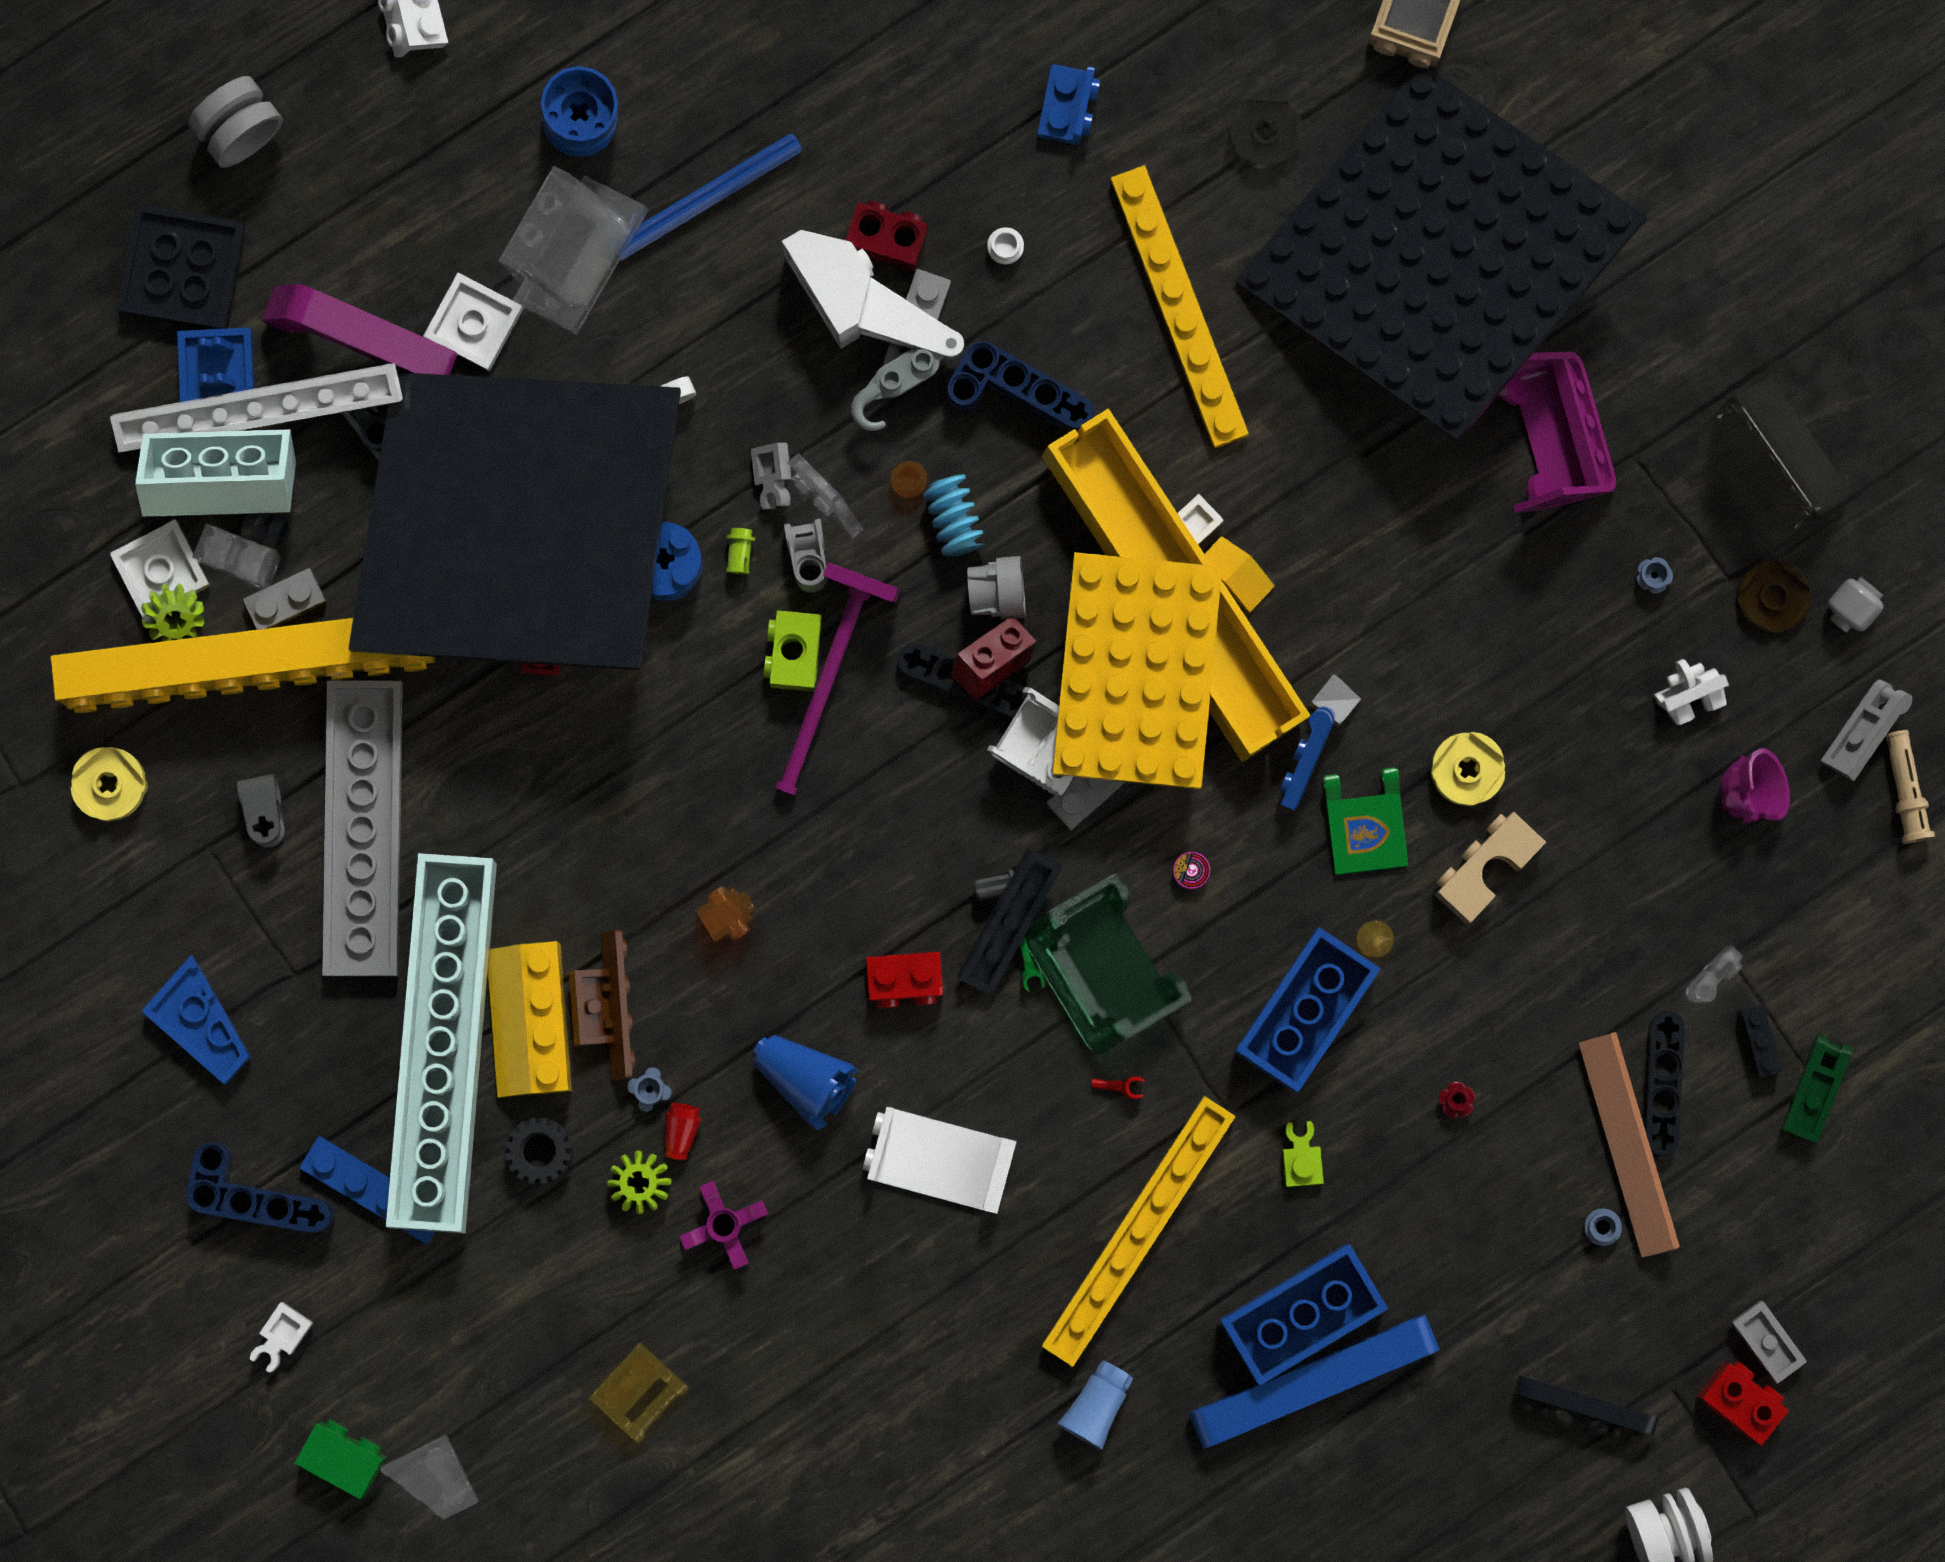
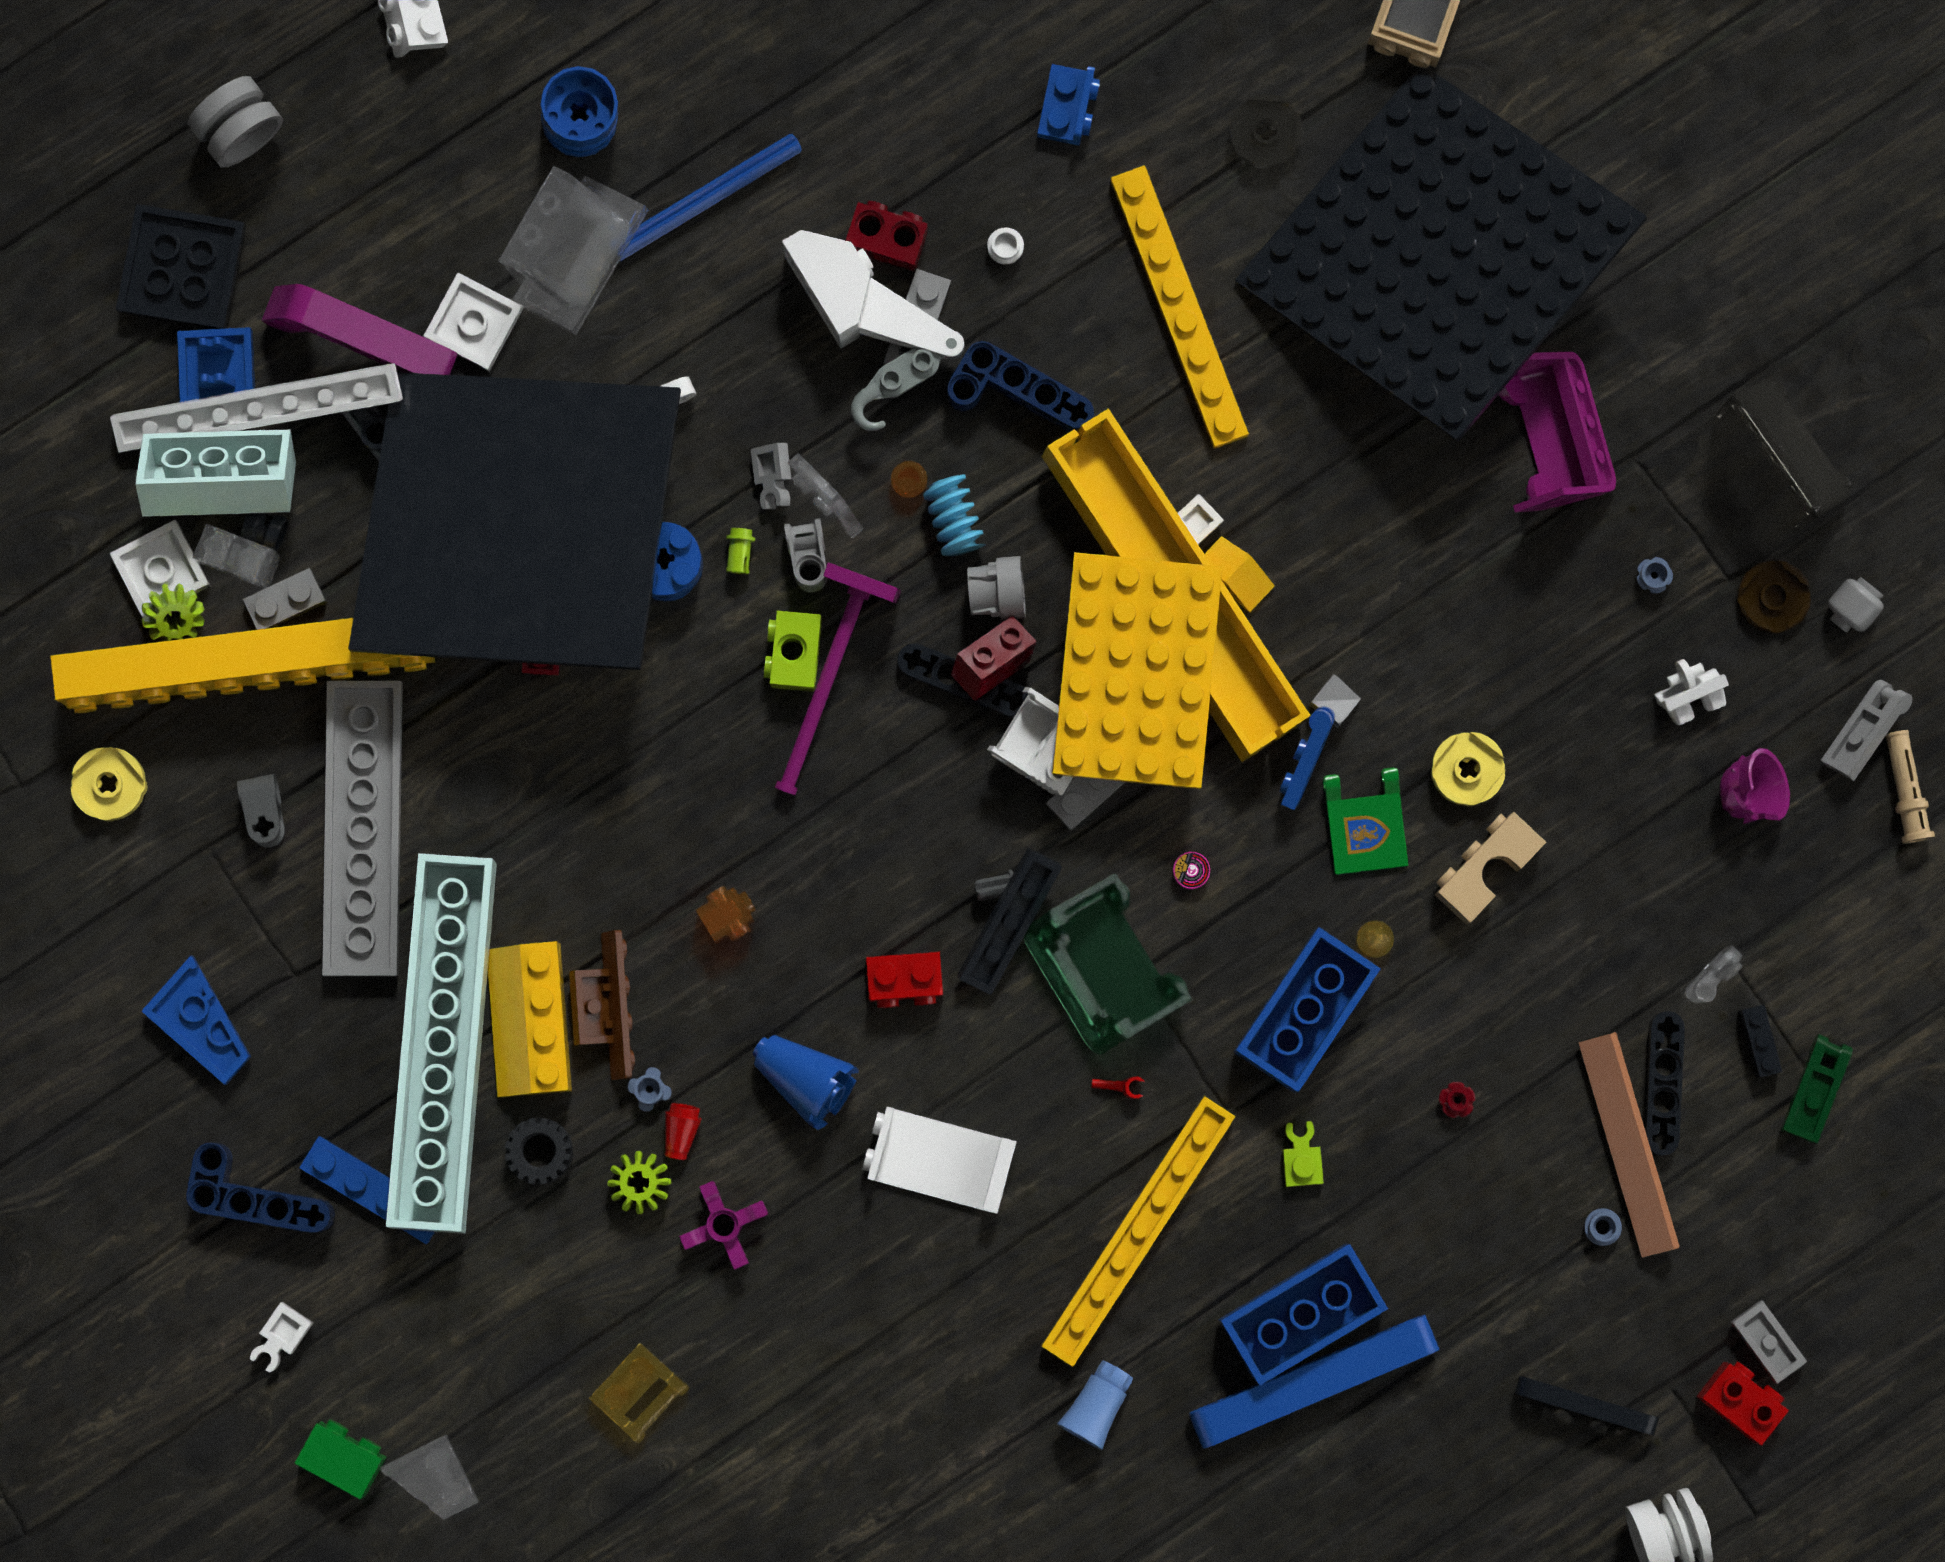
green hand [1019,938,1045,992] -> none

